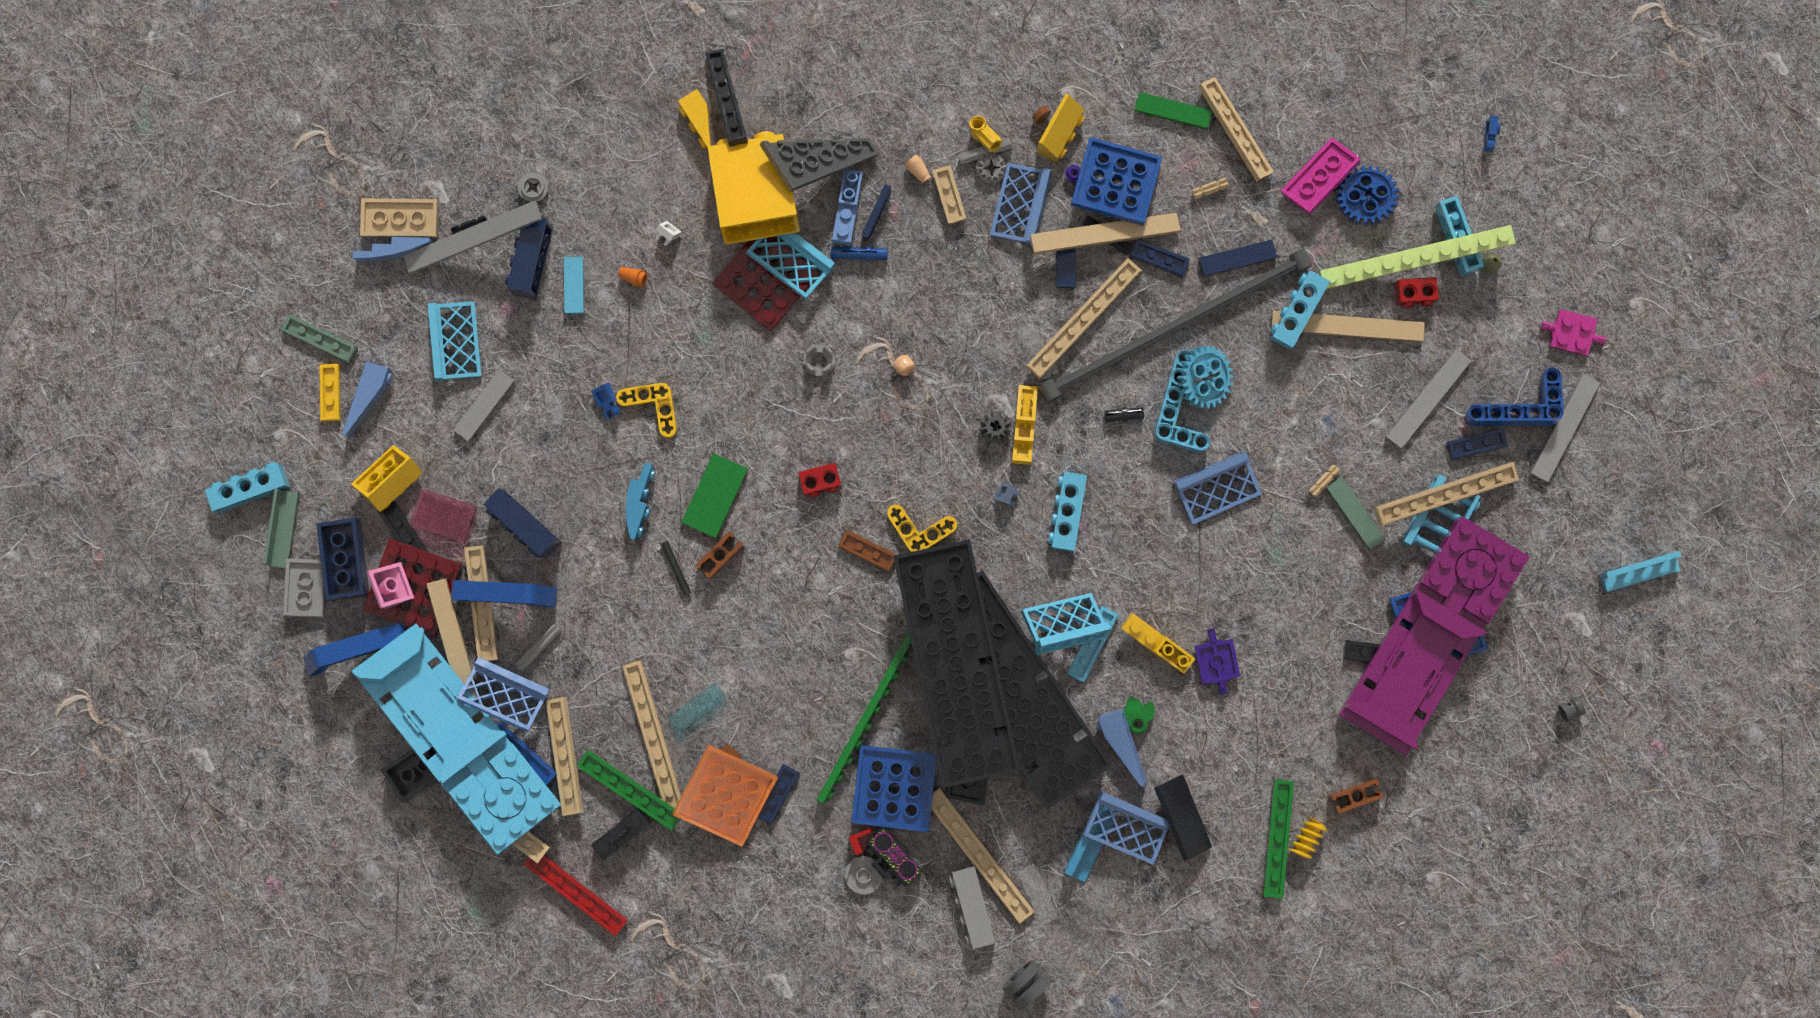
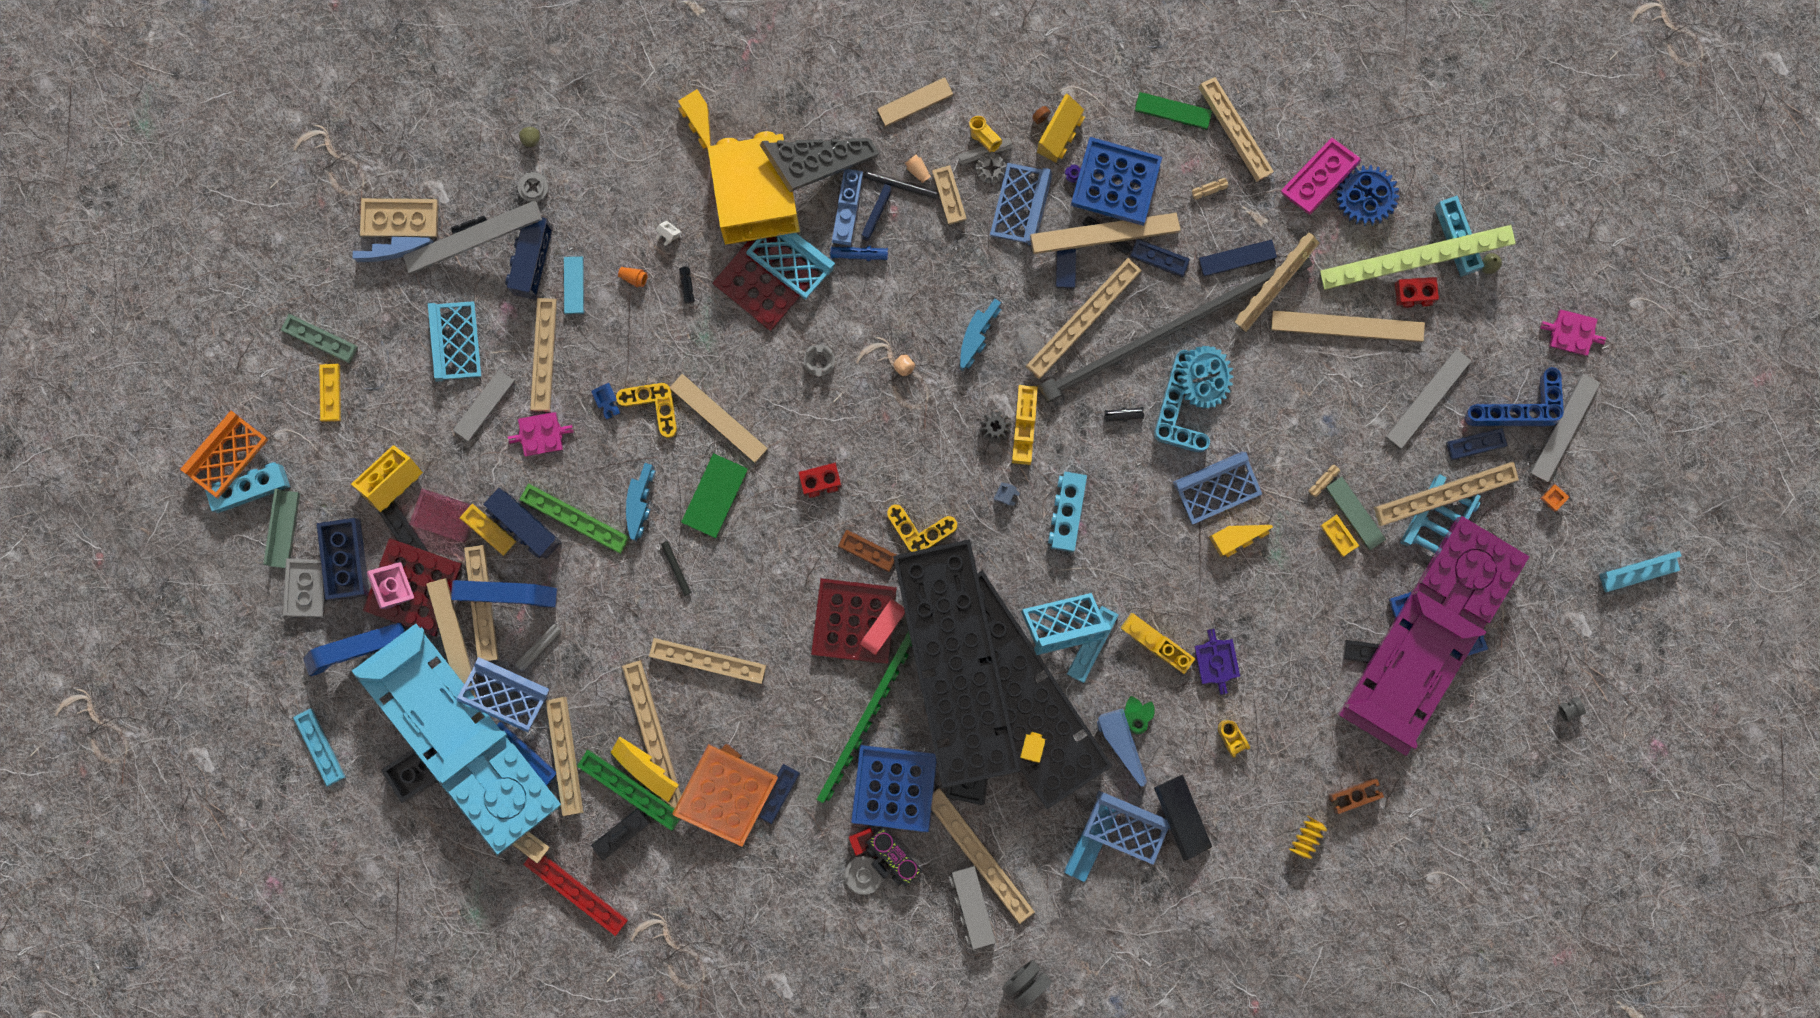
medium blue slope [342,361,393,437] -> none
clear light blue plate [668,683,727,733] -> none
dark orange piece [696,531,744,580] -> none
black tile [705,49,748,147] -> none
green plate [1262,779,1294,899] -> none
medium azure brick [1270,270,1330,350] -> none
blue plate [1484,116,1501,152] -> none
none -> orange fence [180,411,269,499]
none -> medium azure tile [293,708,346,787]
none -> yellow tile [460,504,516,556]
none -> dark pink plate [508,412,574,457]
none -> olive piece [519,127,540,147]
none -> bright green tile [519,483,630,554]
none -> tan tile [530,298,557,412]
none -> yellow slope [611,737,679,802]
none -> tan plate [649,638,767,684]
none -> tan tile [670,374,768,463]
none -> black axle [679,266,695,304]
none -> dark red piece [811,578,897,664]
none -> coral beam [860,599,905,655]
none -> black bar [864,171,938,199]
none -> tan tile [877,77,953,127]
none -> dark azure slope [960,299,1002,371]
none -> yellow brick [1020,732,1046,763]
none -> yellow slope [1209,525,1273,558]
none -> yellow piece [1218,720,1250,758]
none -> tan plate [1235,233,1319,332]
none -> yellow plate [1320,514,1359,557]
none -> orange tile [1540,484,1569,512]

